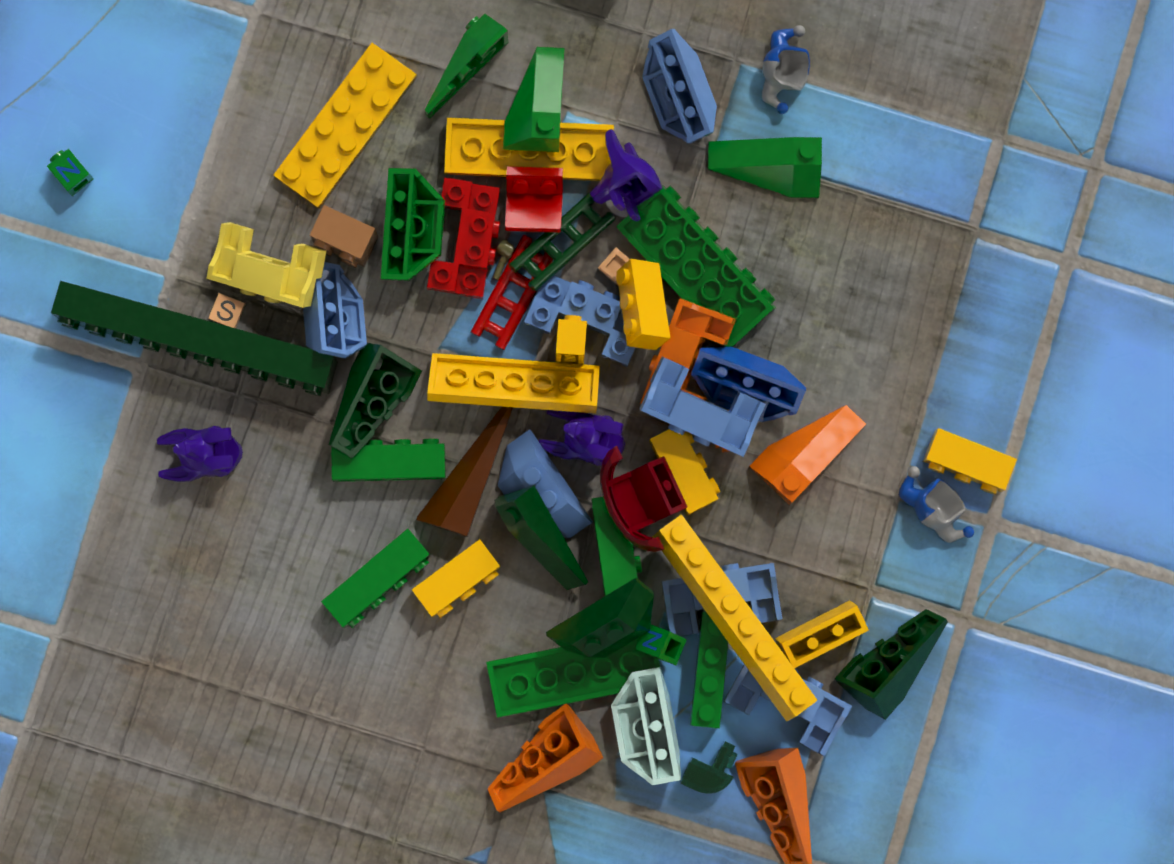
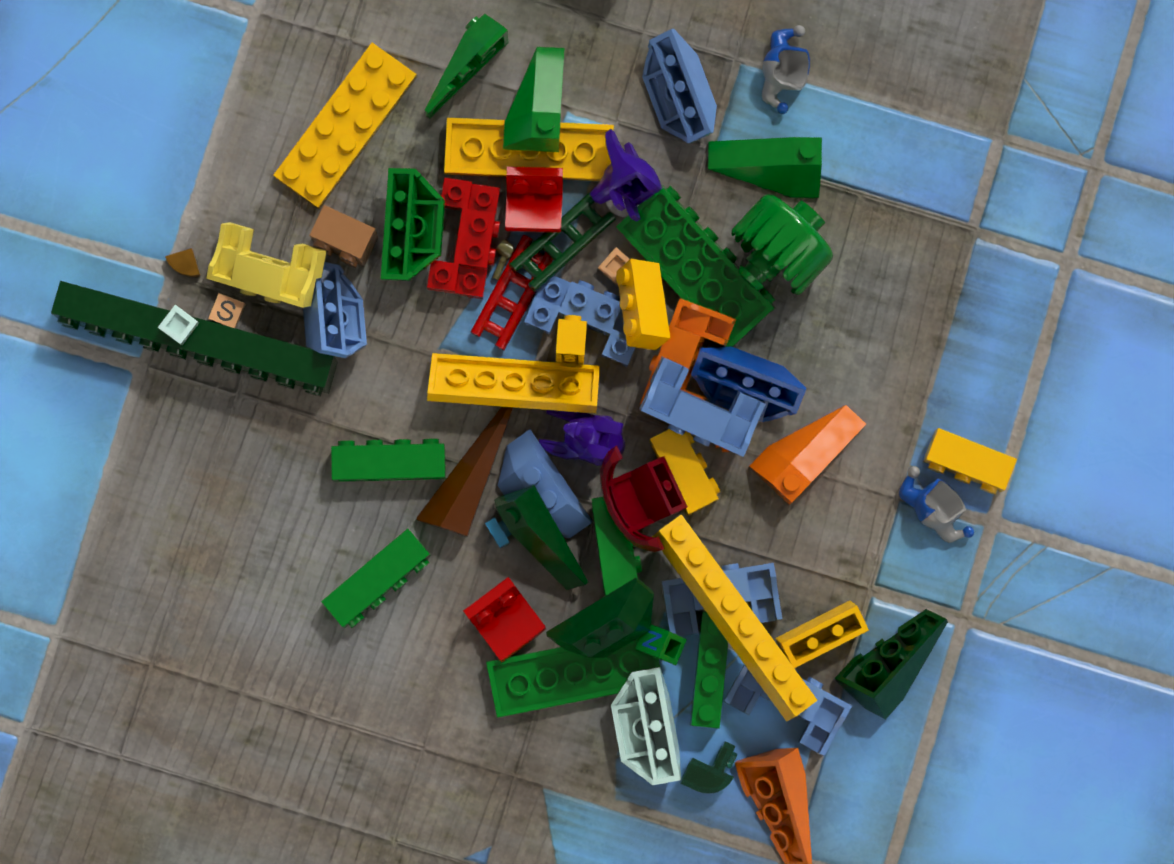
green brick [47,148,94,196] -> none
dark purple piece [157,426,243,482] -> none
dark green wedge [328,343,422,458] -> none
yellow brick [411,539,501,618] -> none
orange wedge [488,704,603,812] -> none
none -> light aqua plate [158,305,199,345]
none -> pearl gold tile [165,248,201,277]
none -> red bracket [463,577,546,662]
none -> dark azure plate [485,518,512,549]
none -> green piece [731,194,833,295]

